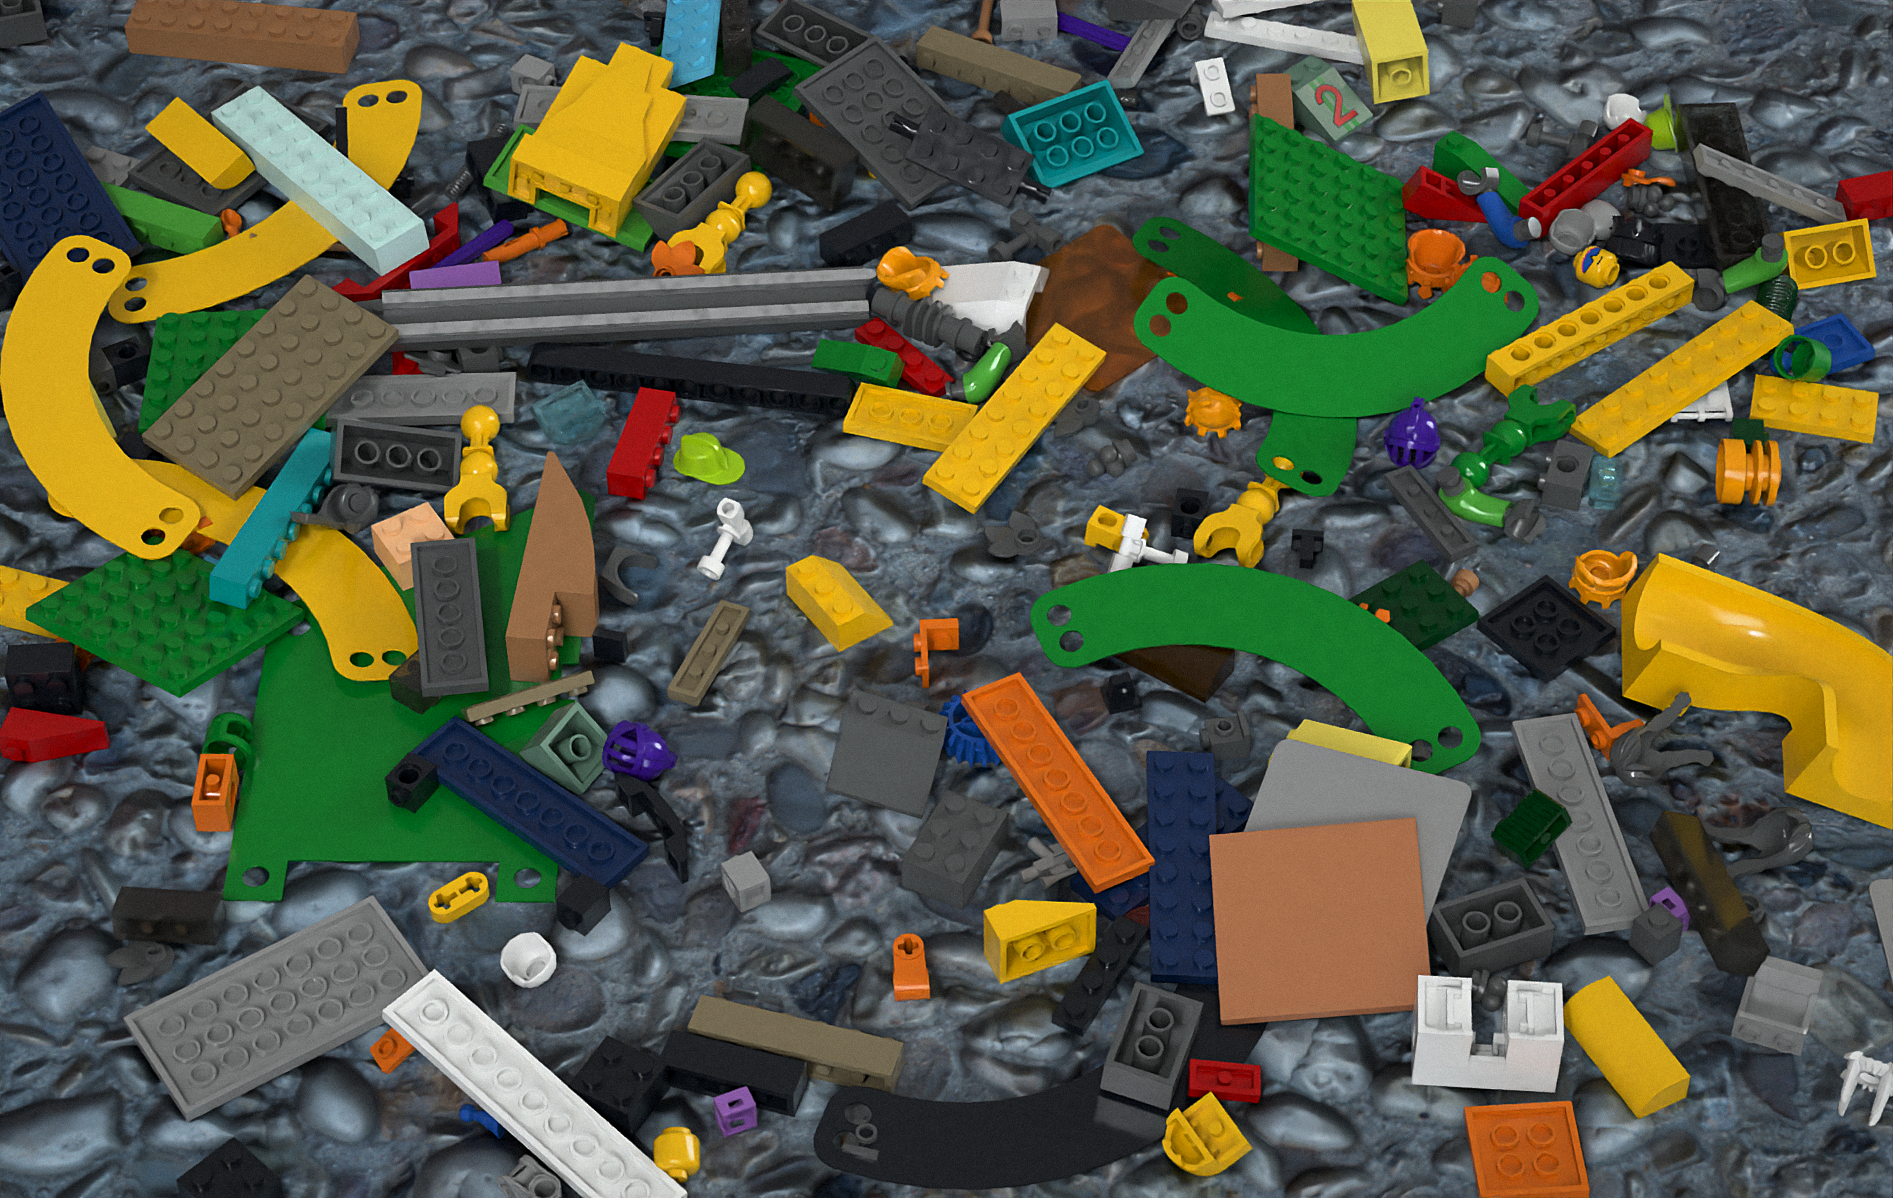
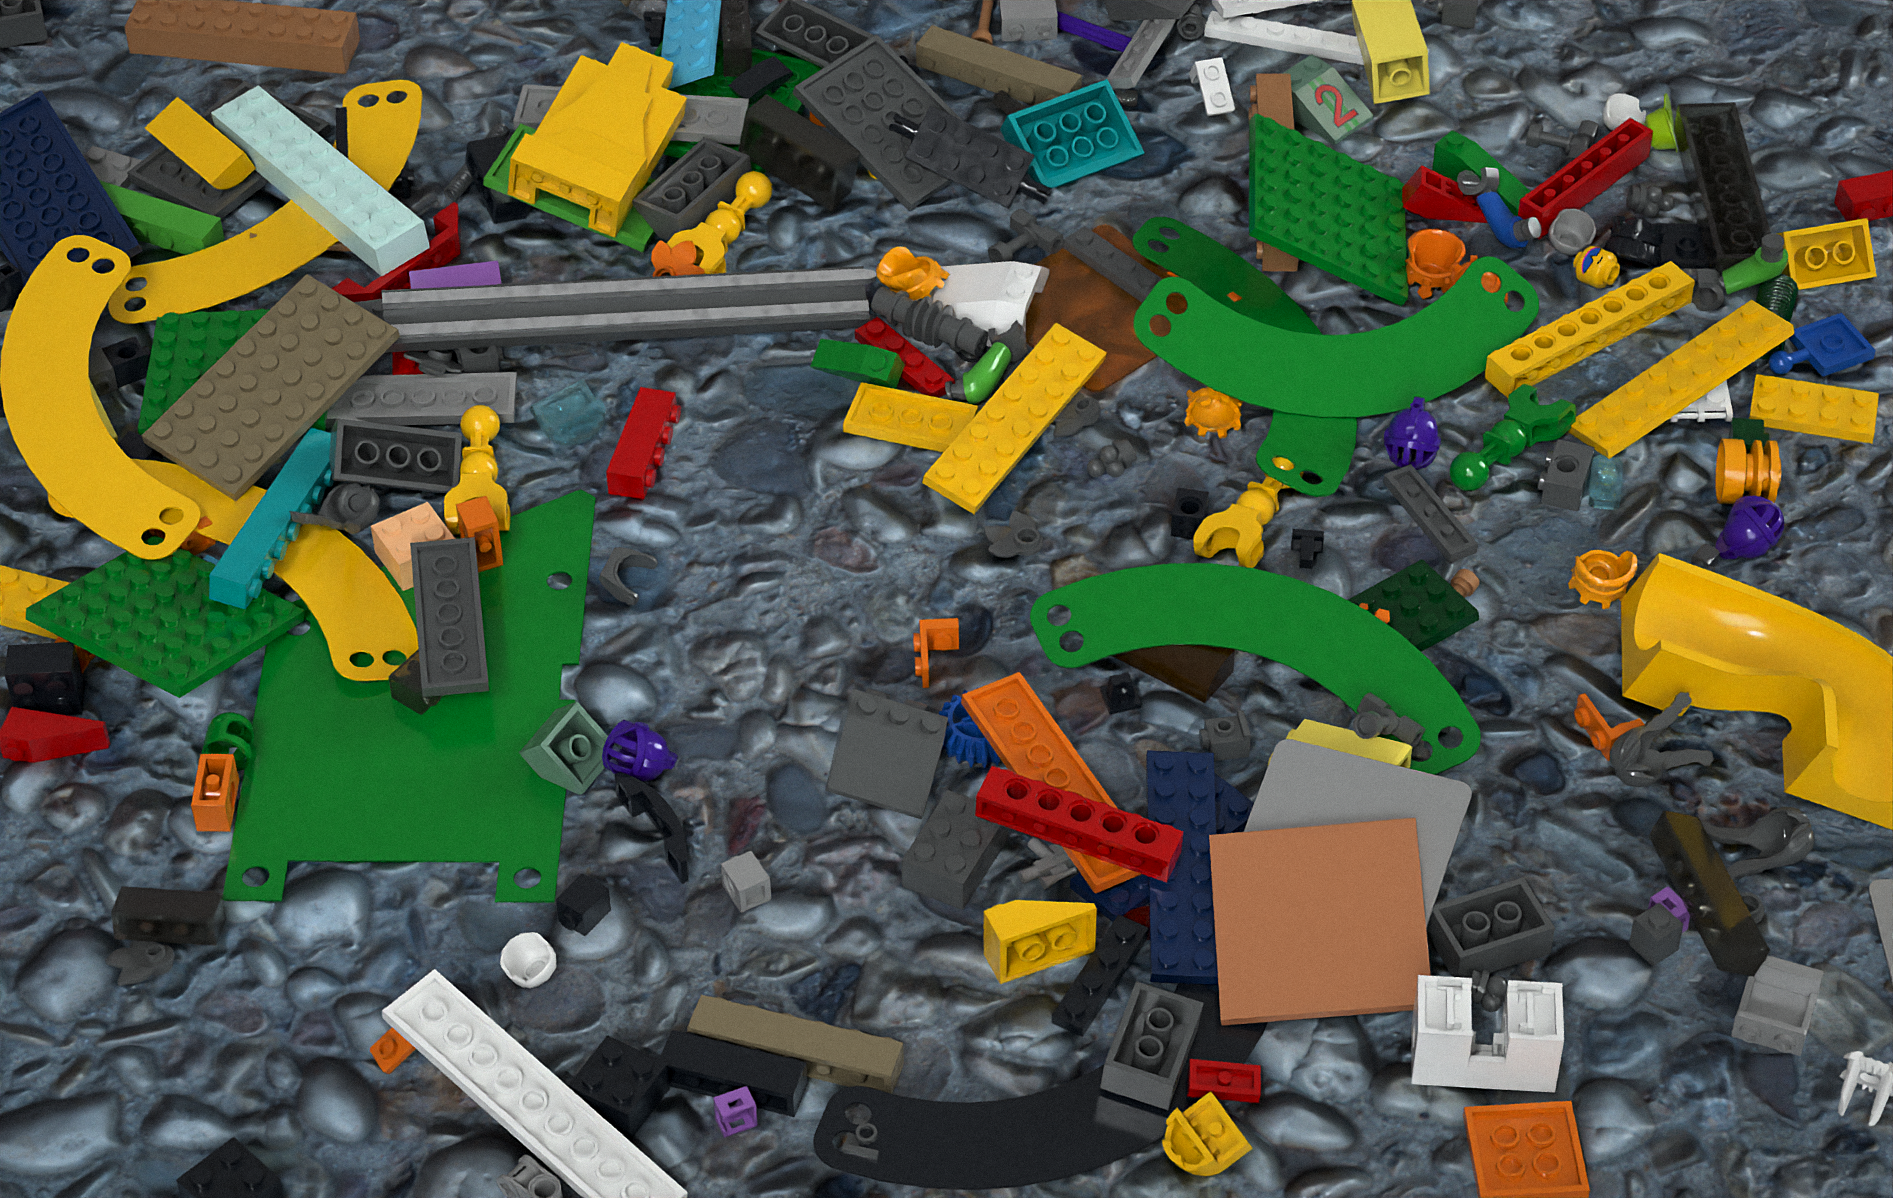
light grey plate [123,895,429,1122] -> none
orange piece [220,209,242,239] -> none
black brick [385,752,439,813] -> none
dark blue plate [410,715,650,890] -> none
dark purple axle [428,219,514,269] -> none
yellow beam [428,872,490,924] -> none
blue piece [458,1103,506,1138] -> none
dark tan plate [461,670,595,726] -> none
orange pin [482,218,568,265] -> none
medium nougat slope [505,451,600,683] -> none
light grey brick [510,54,557,94] -> none
black beam [525,342,856,416] -> none
black tile [592,627,629,663] -> none
yellow head [653,1127,700,1183] -> none
dark tan plate [667,600,751,707] -> none
lime piece [673,432,745,485] -> none
white bar [697,498,753,580] -> none
yellow slope [785,554,893,652] -> none
black brick [819,200,912,268] -> none
orange piece [893,933,930,1002] -> none
yellow leg [1084,505,1149,552] -> none
white bar [1107,513,1188,573] -> none
piece [1436,466,1546,544] -> none
black plate [1477,575,1616,684] -> none
dark green brick [1491,788,1572,870] -> none
light grey plate [1511,713,1650,935] -> none
yellow brick [1563,975,1691,1120] -> none
light grey hair [1580,200,1621,241] -> none
orange plate [1621,168,1675,187] -> none
light grey plate [1693,144,1847,225] -> none
green helmet [1773,335,1832,383] -> none
none -> orange brick [456,496,504,573]
none -> red brick [975,766,1184,883]
none -> dark grey plate [1063,226,1162,302]
none -> dark grey bar [1353,692,1426,748]
none -> dark purple helmet [1715,495,1785,559]

